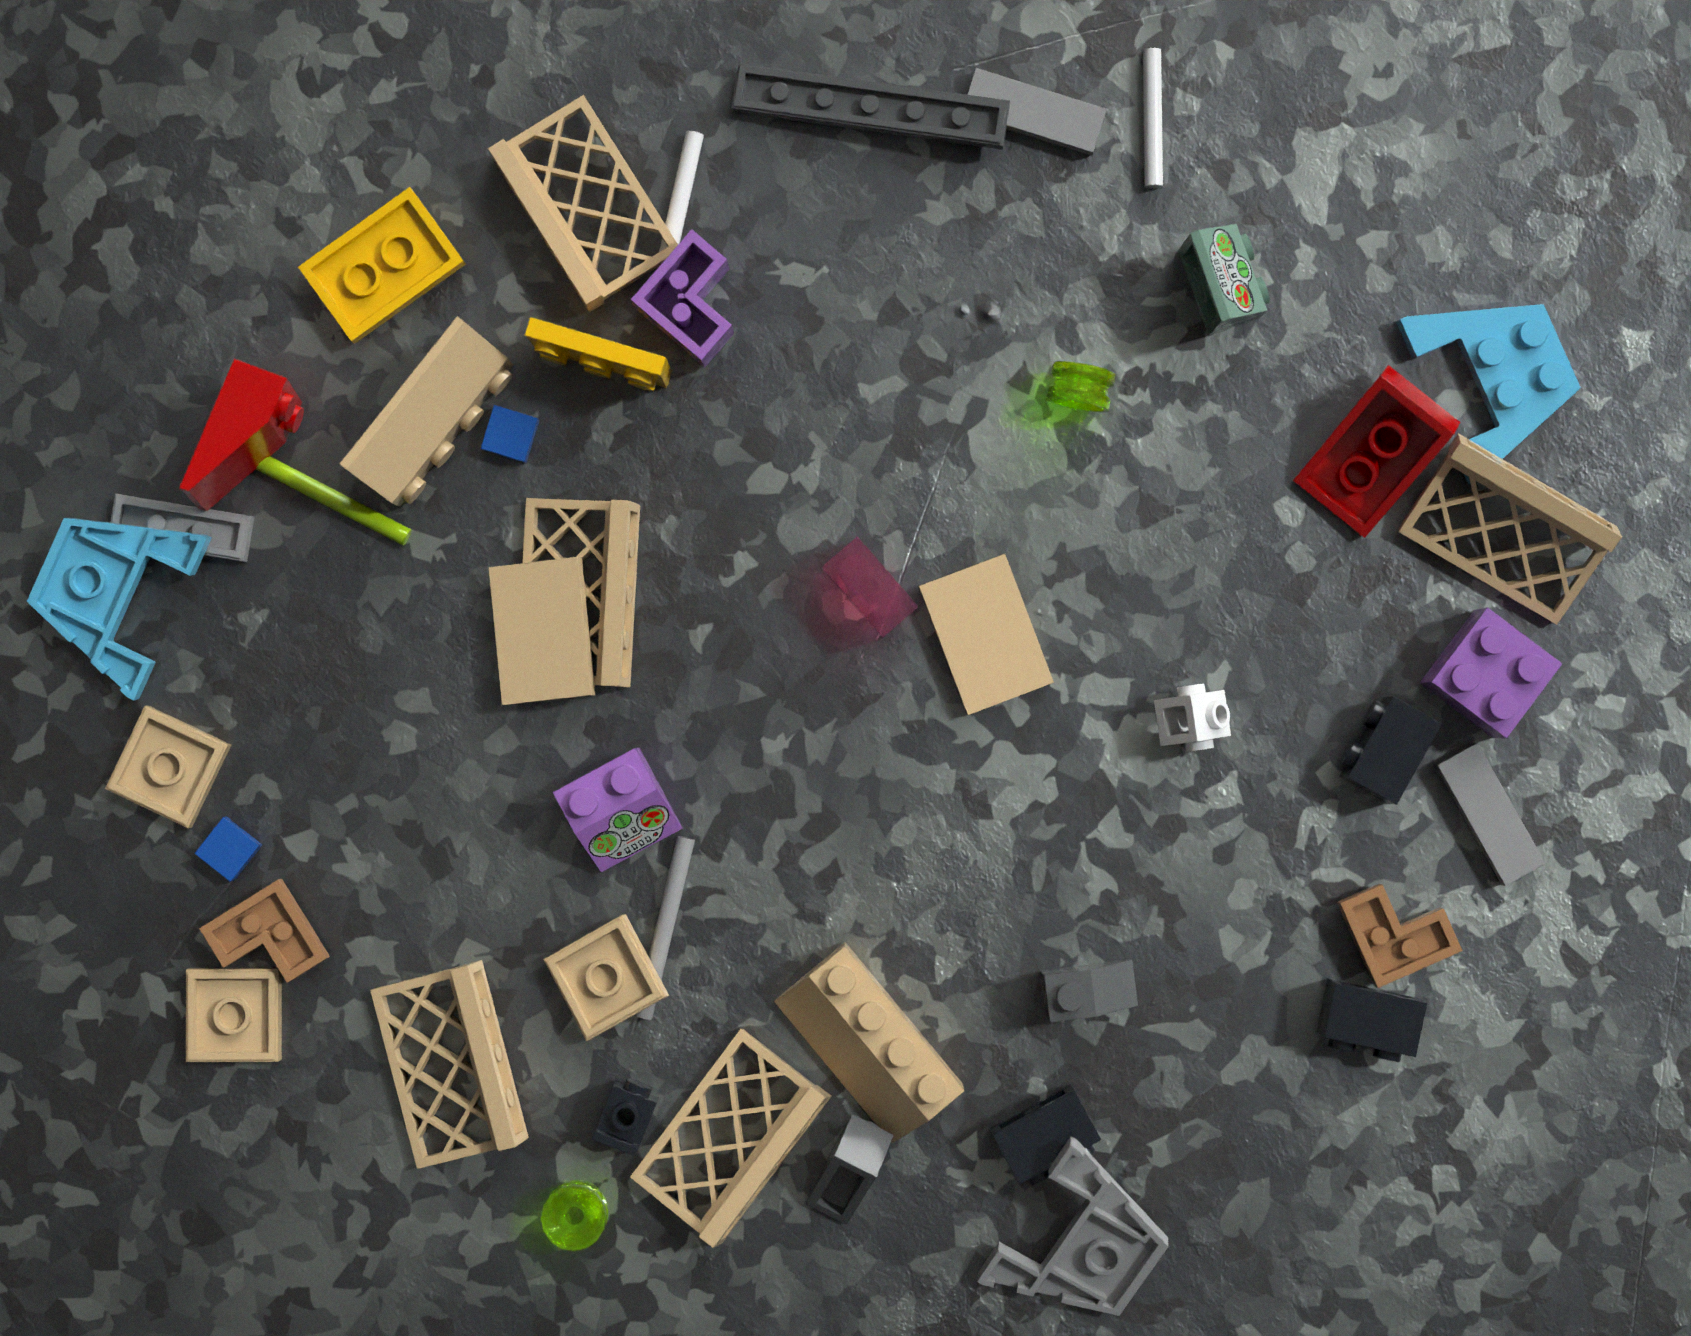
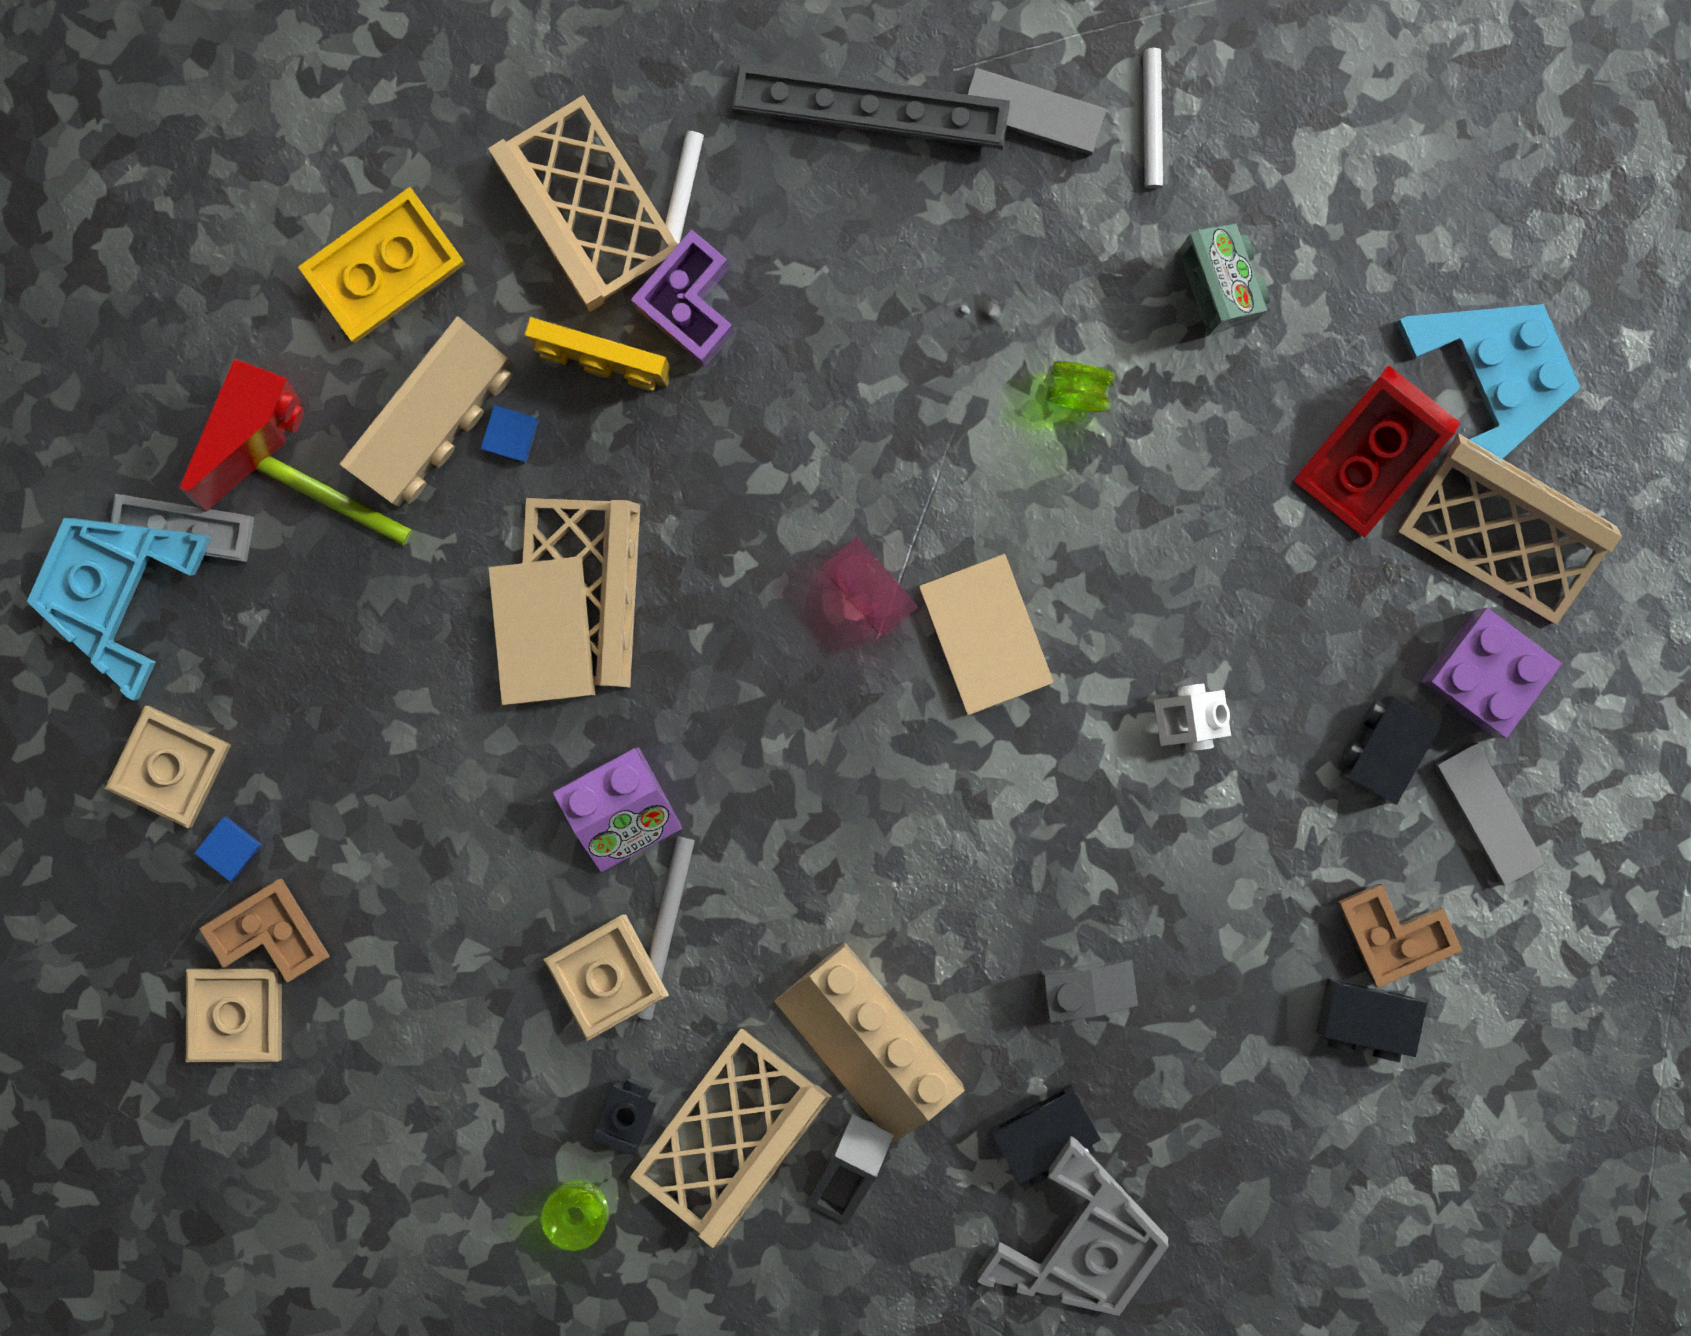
tan fence [370,960,529,1169] -> none

